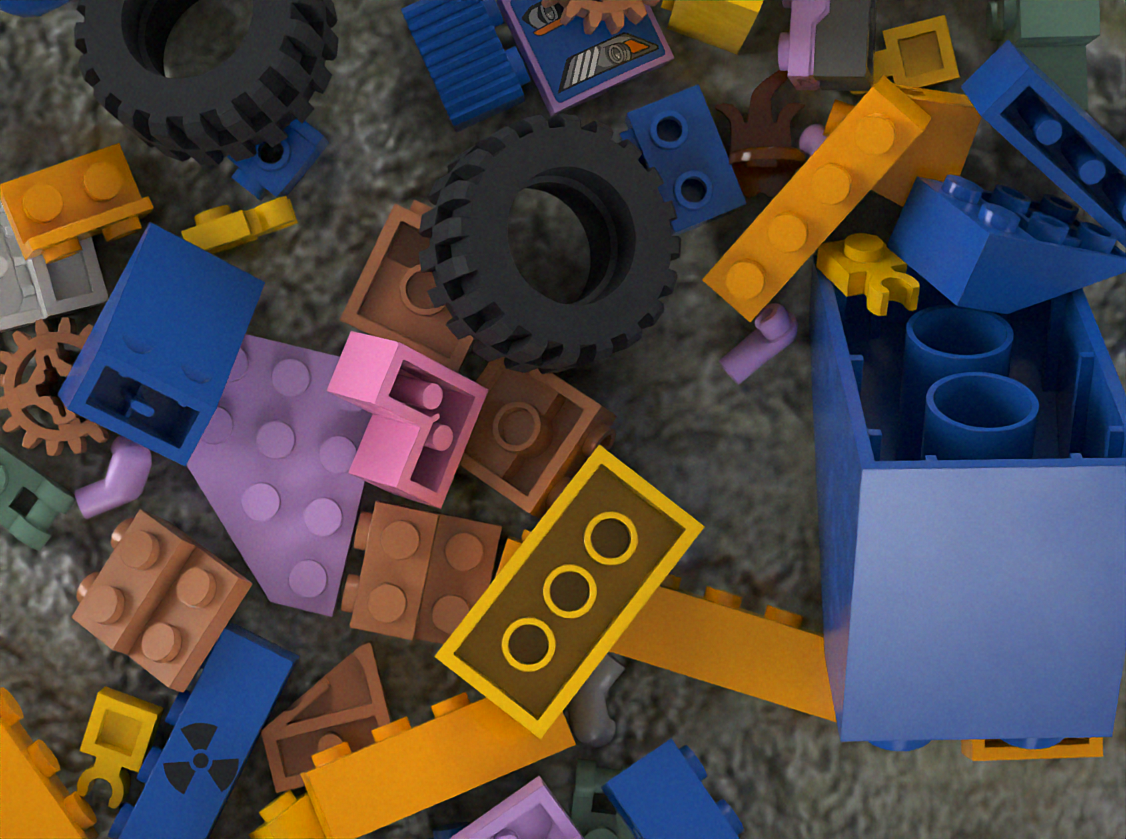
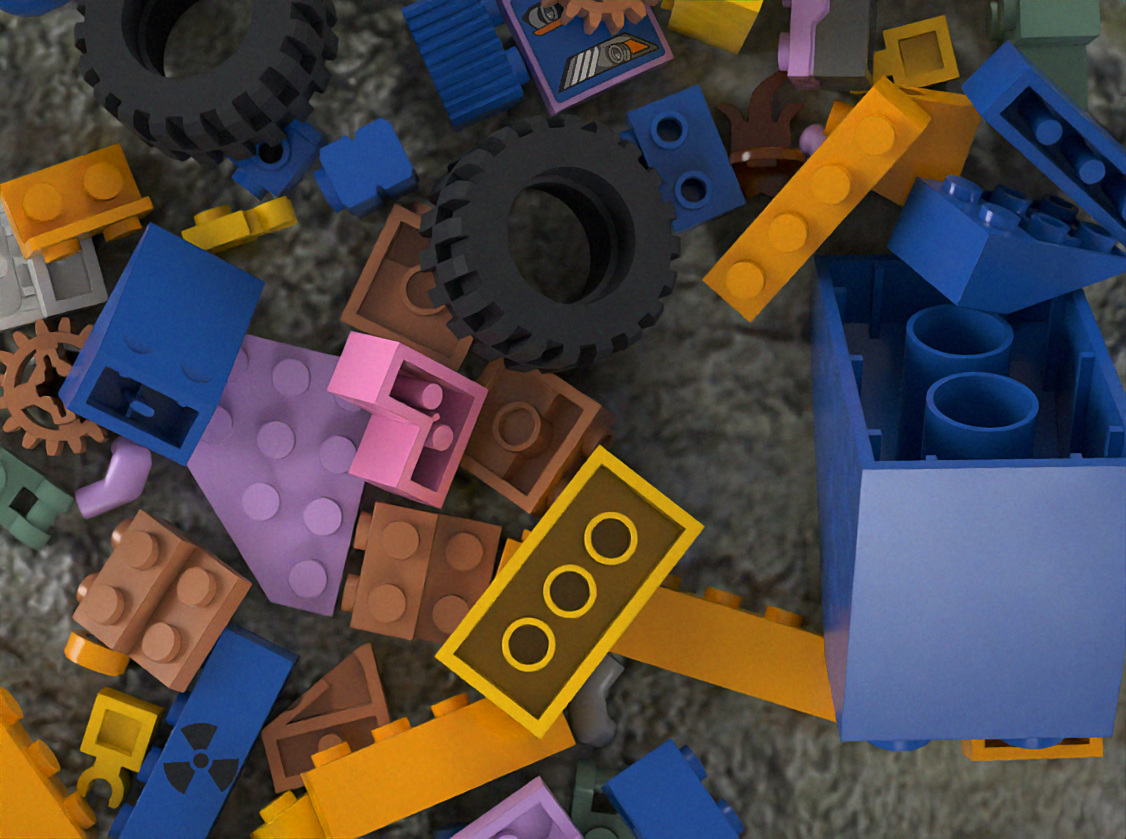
lavender arm [718,303,798,385] -> none
yellow plate [816,233,920,316] -> none
none -> light orange tile [64,630,130,676]
none -> blue brick [313,117,420,219]

